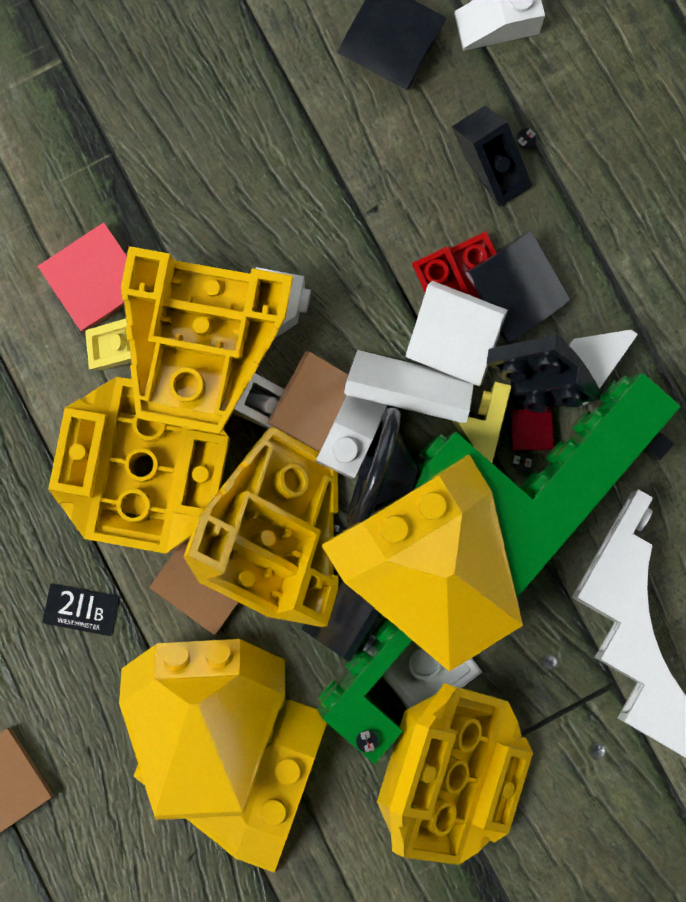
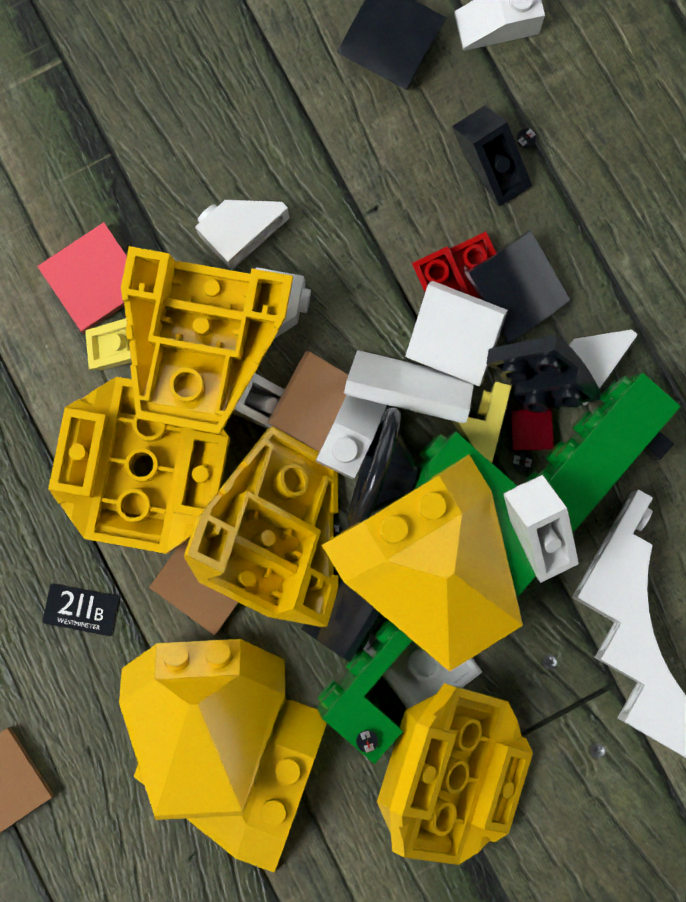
none -> white slope [195,200,289,270]
none -> white slope [504,475,579,583]

